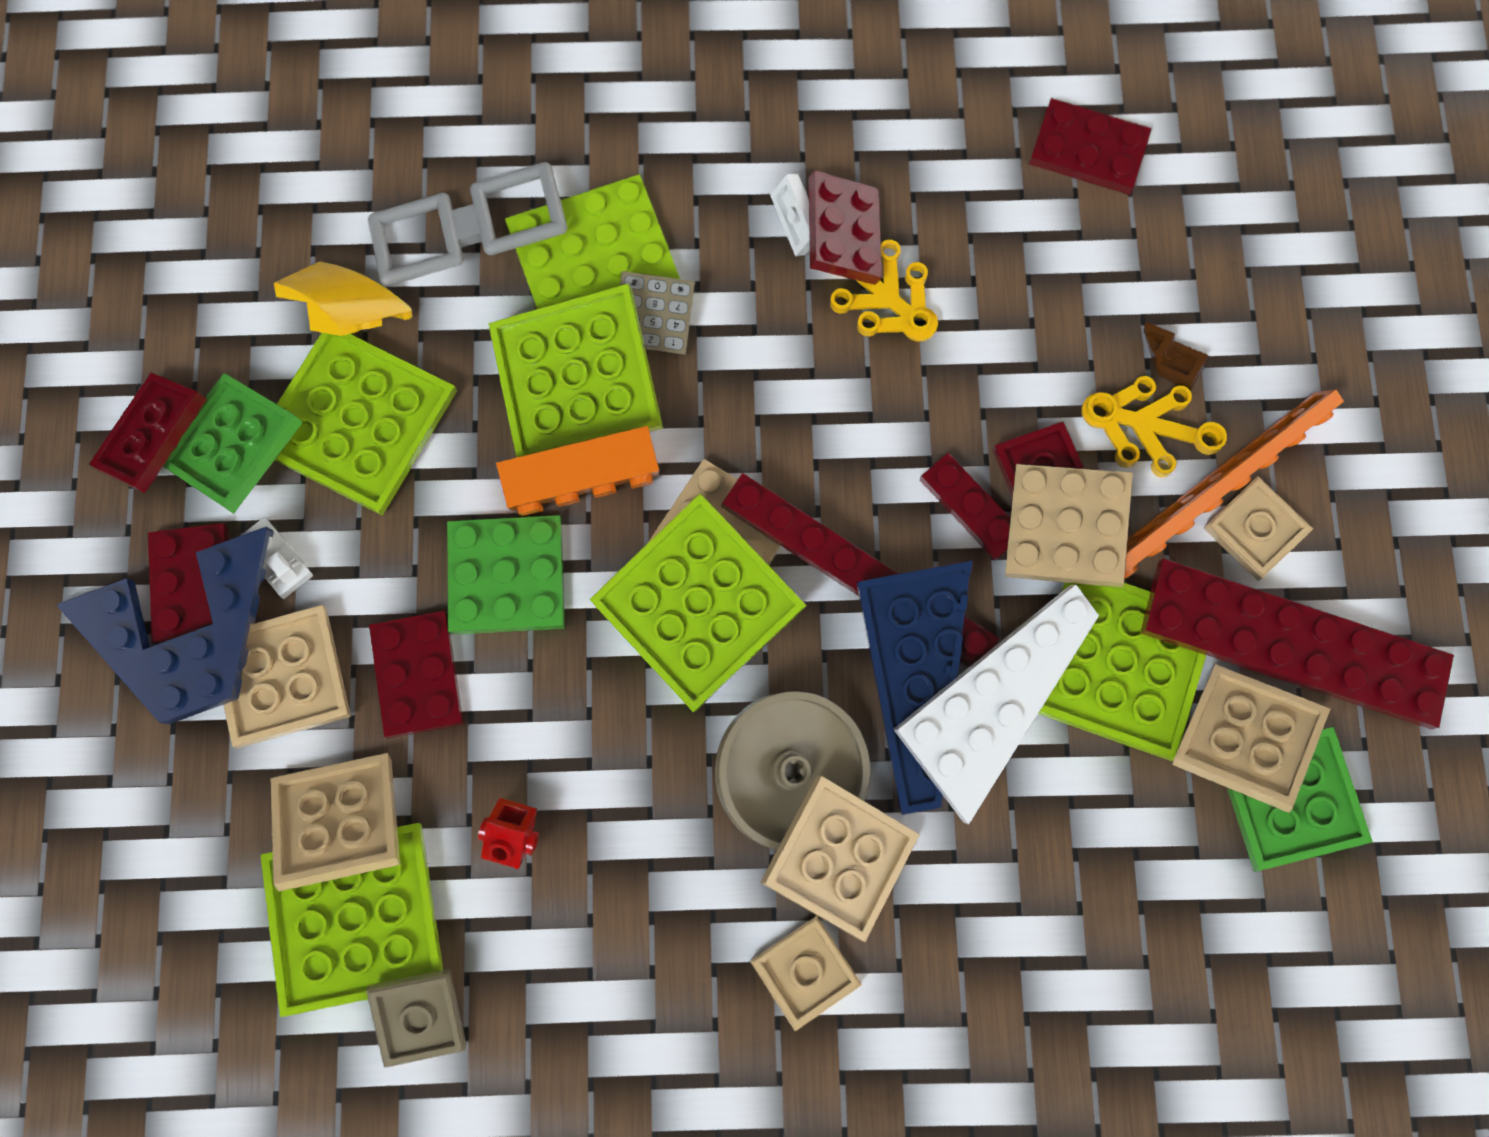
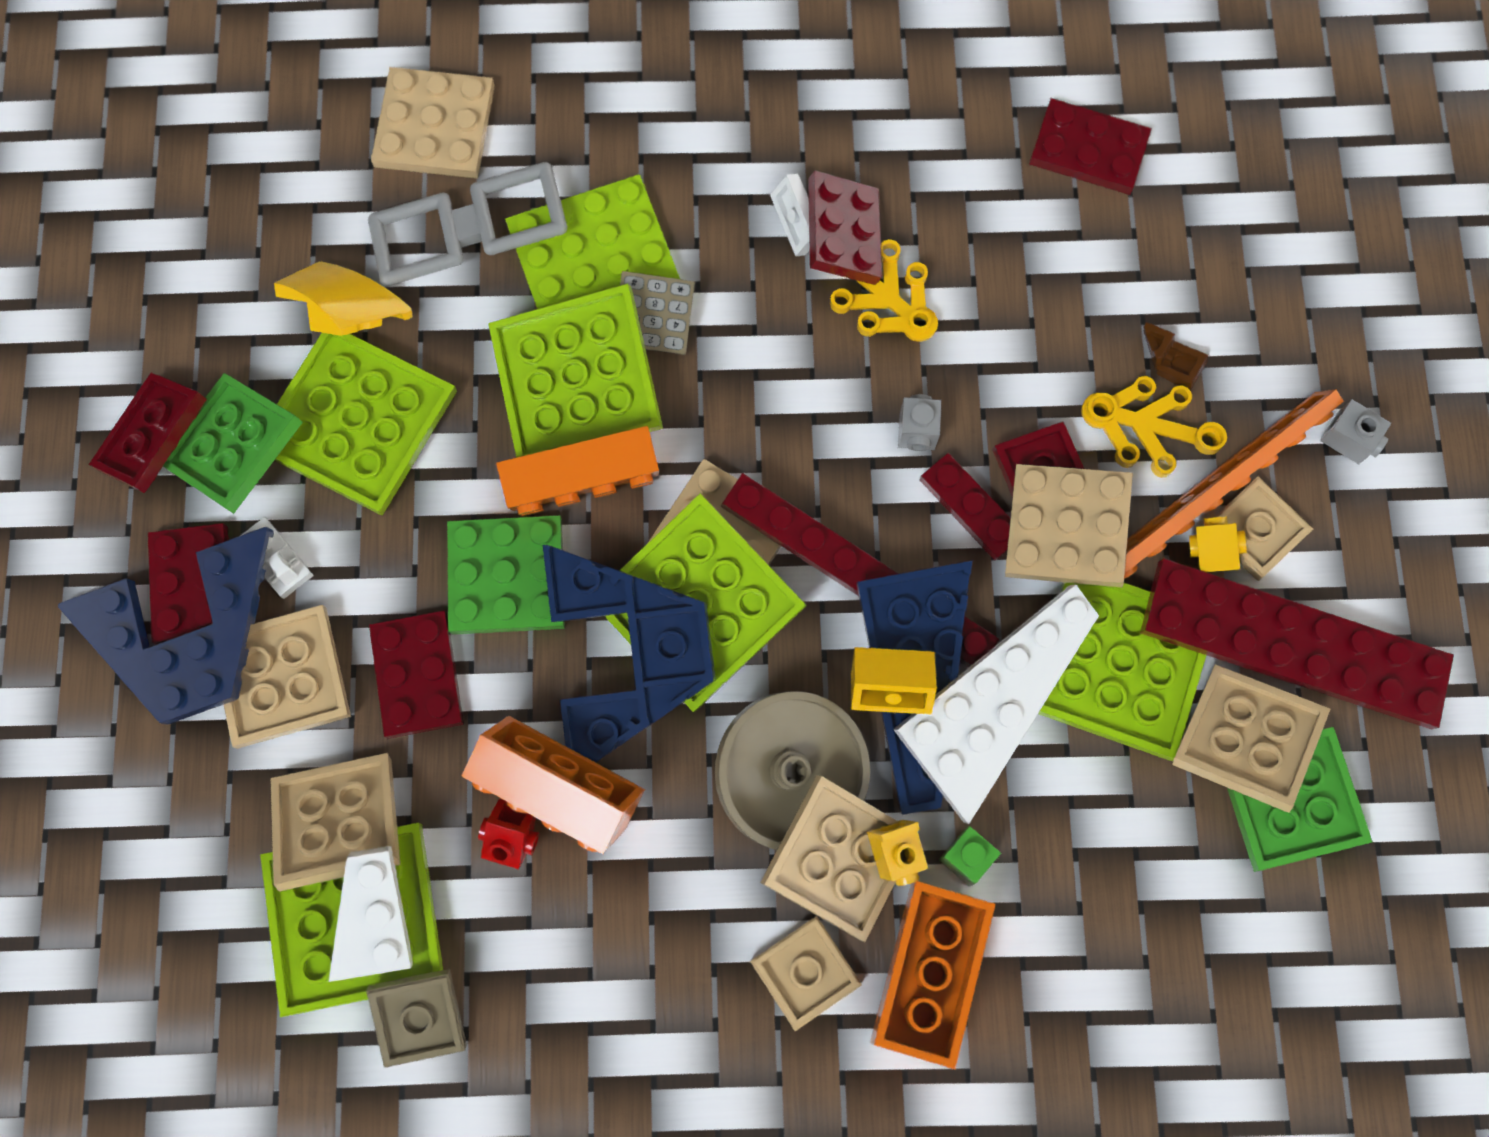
none -> white wing [329,846,413,982]
none -> tan plate [371,67,495,179]
none -> brick [462,716,645,854]
none -> dark blue wing [543,545,716,762]
none -> yellow brick [851,647,937,715]
none -> yellow brick [867,820,928,886]
none -> orange brick [870,881,996,1069]
none -> light grey brick [898,394,941,451]
none -> bright green brick [939,826,1001,886]
none -> yellow brick [1189,516,1247,572]
none -> light grey brick [1320,399,1391,464]

